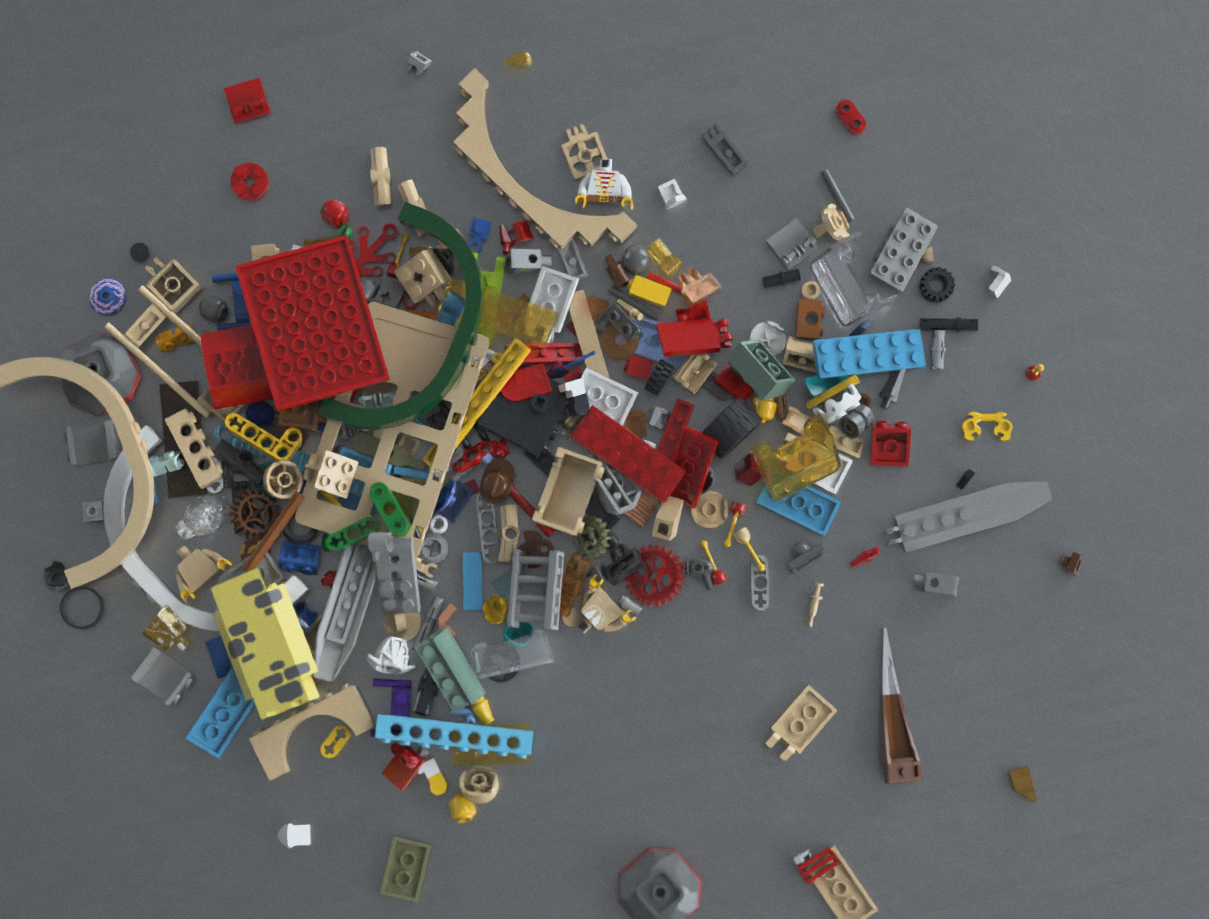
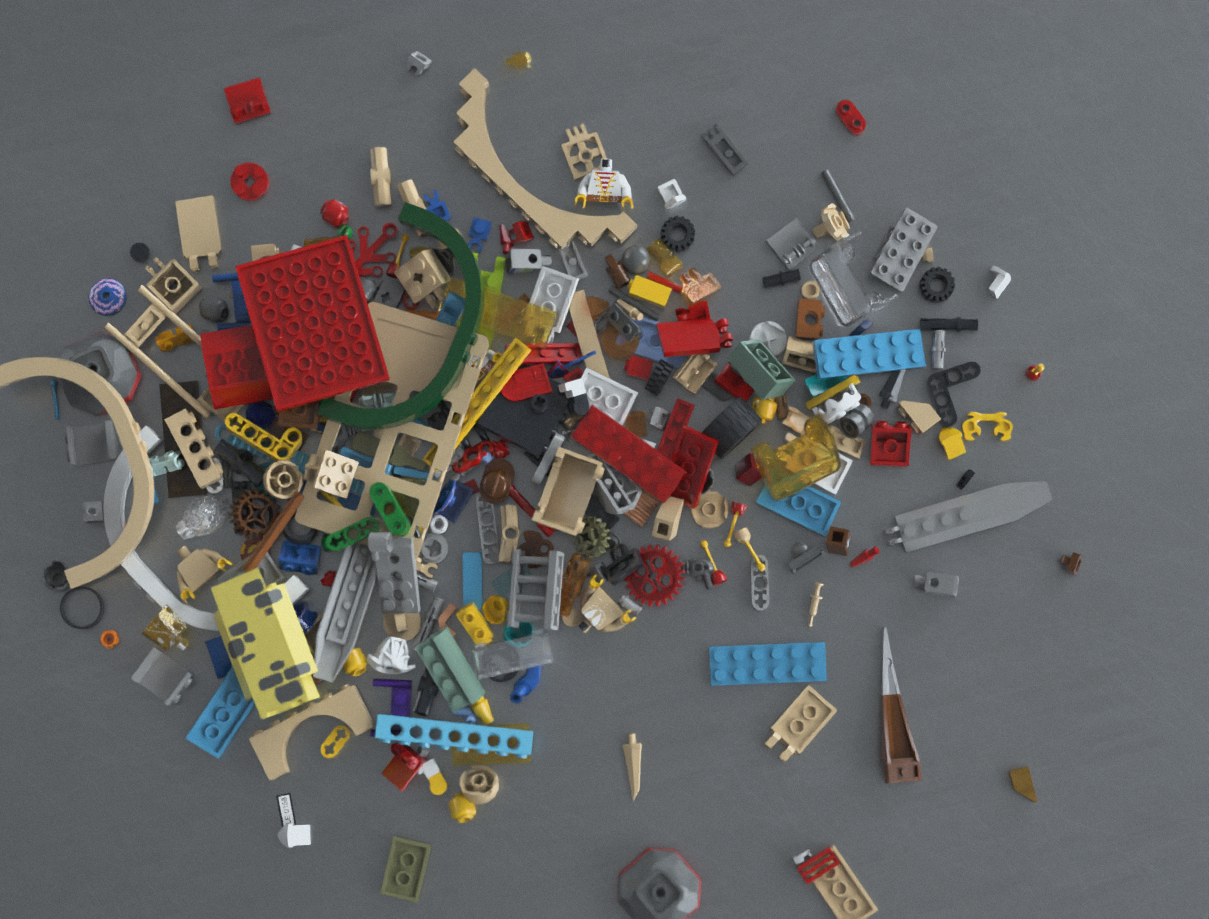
none -> dark azure hinge [50,380,60,420]
none -> orange plate [100,630,119,649]
none -> tan tile [175,195,222,272]
none -> sticker [276,793,296,827]
none -> yellow head [342,648,368,677]
none -> blue plate [424,190,451,221]
none -> yellow brick [456,601,494,647]
none -> blue arm [510,662,541,703]
none -> light grey beam [531,433,565,486]
none -> tan bar [622,734,642,801]
none -> black tyre [661,216,695,252]
none -> dark azure plate [709,642,827,686]
none -> reddish brown brick [826,526,852,556]
none -> tan slope [897,401,941,435]
none -> black beam [926,361,981,427]
none -> yellow tile [939,427,966,460]

